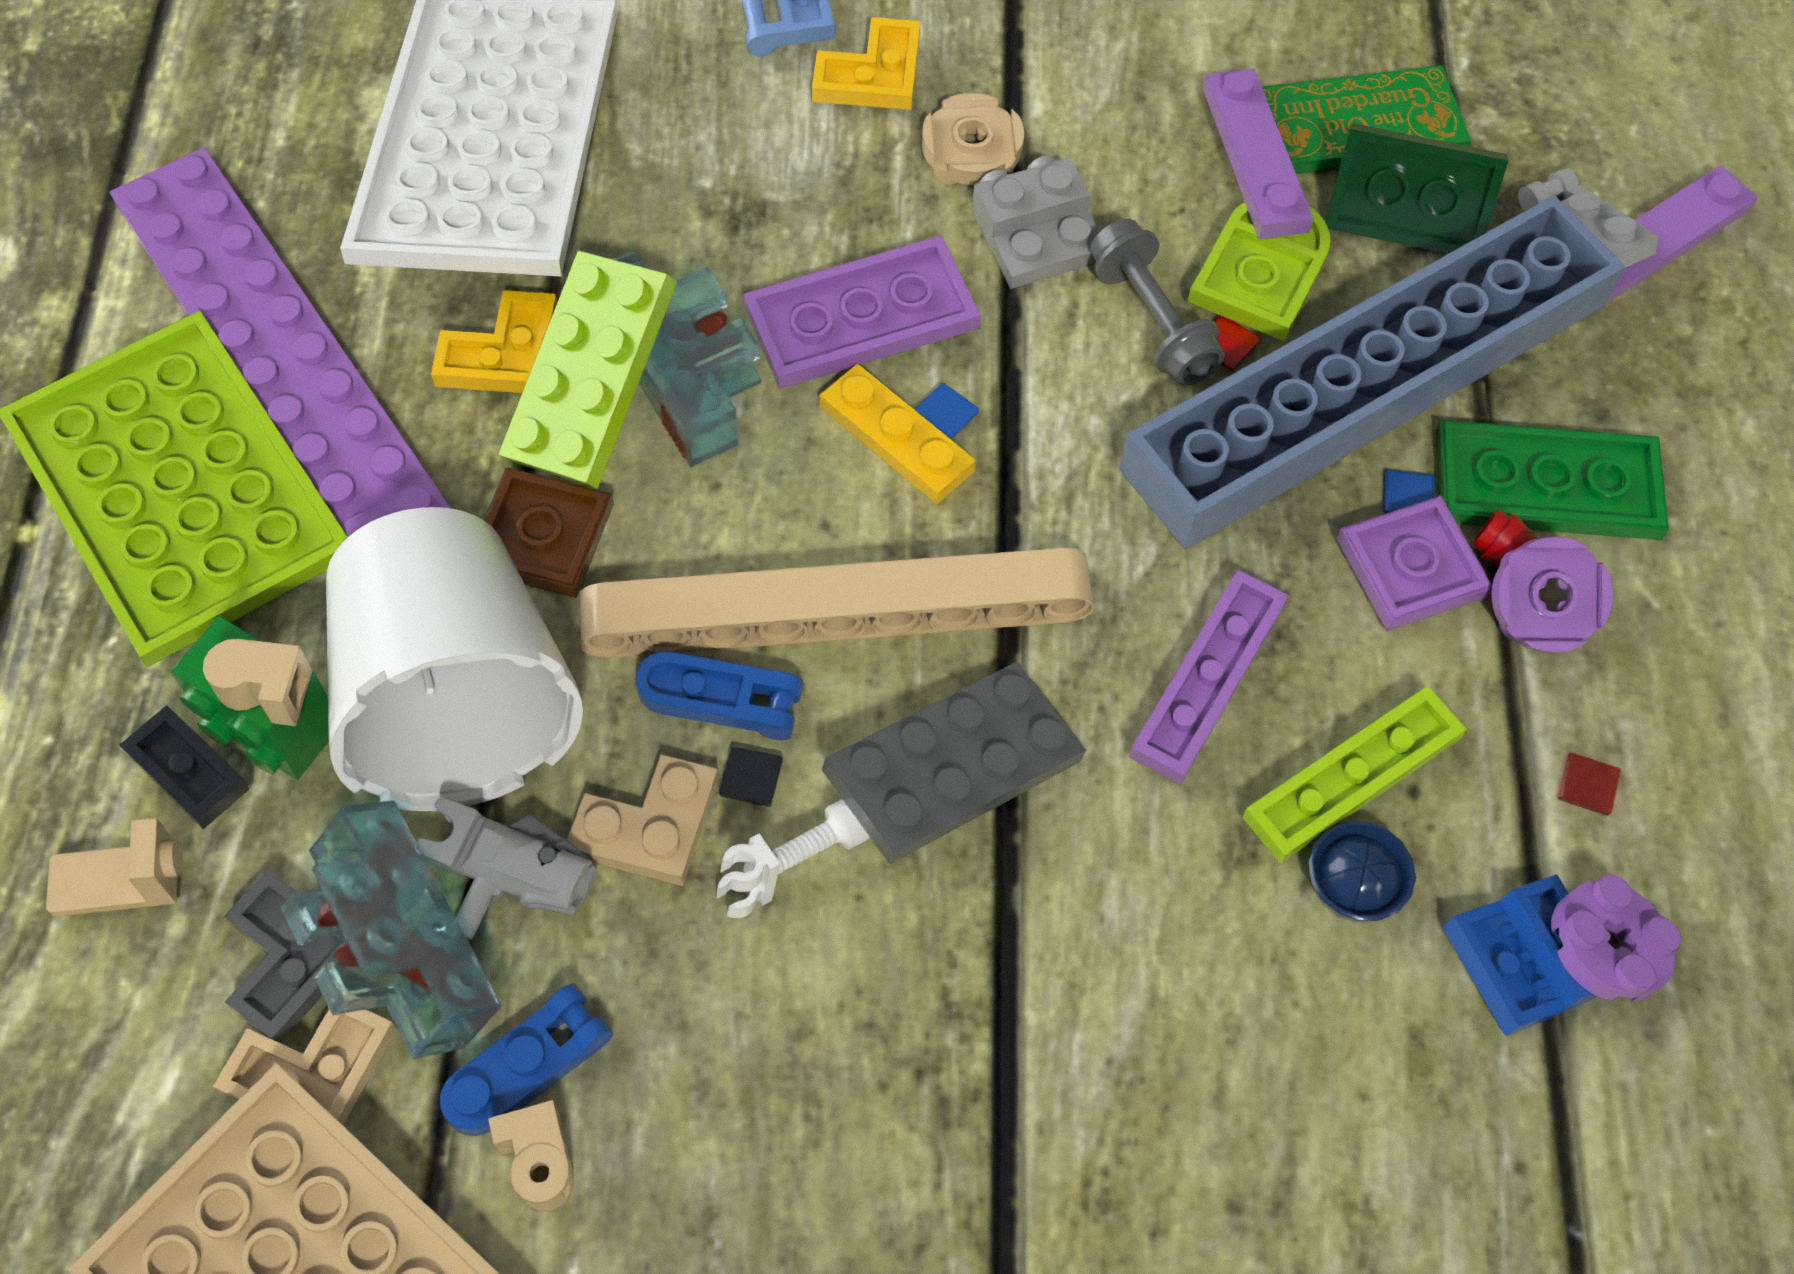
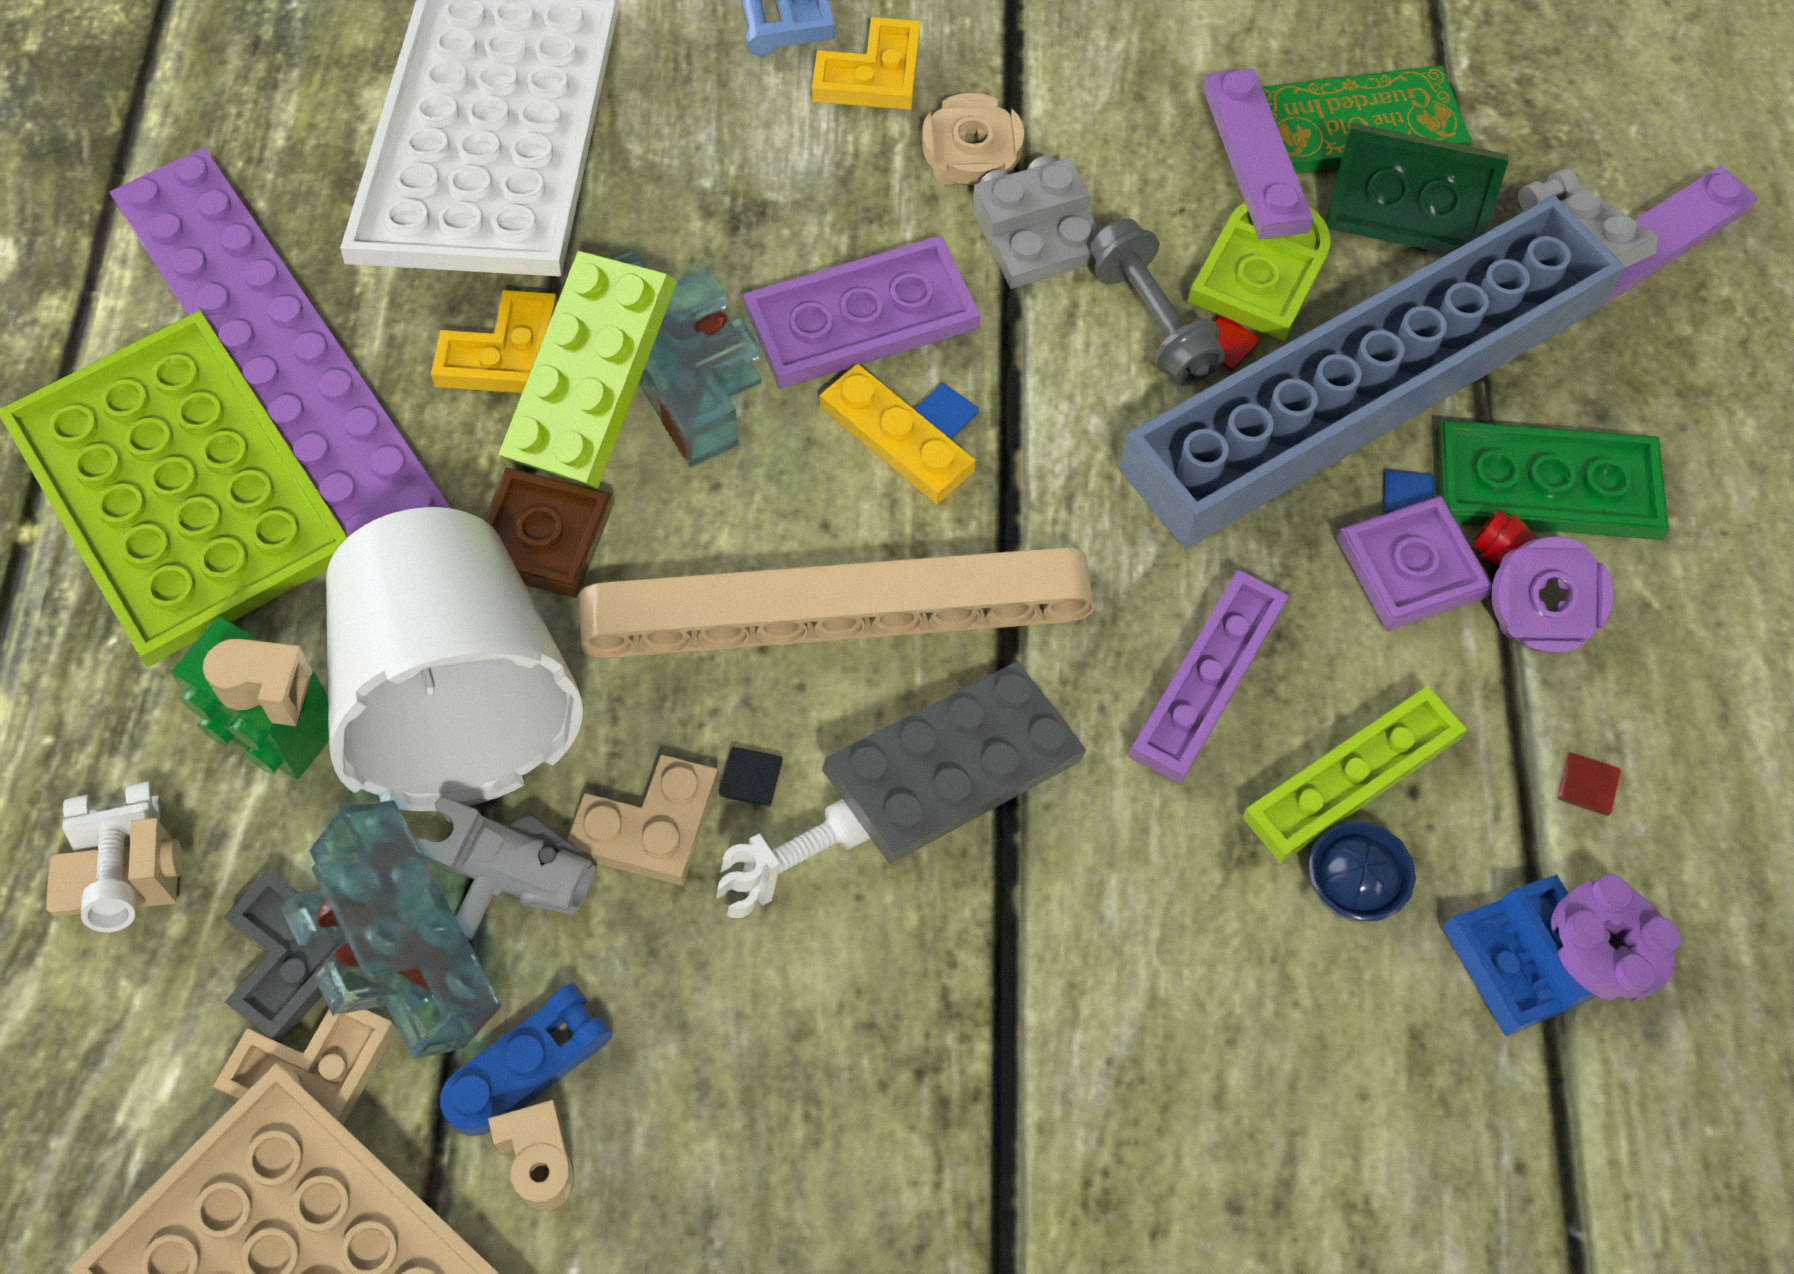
black plate [119,705,250,829] -> none
blue plate [635,652,804,740] -> none
none -> white bar [62,781,161,932]

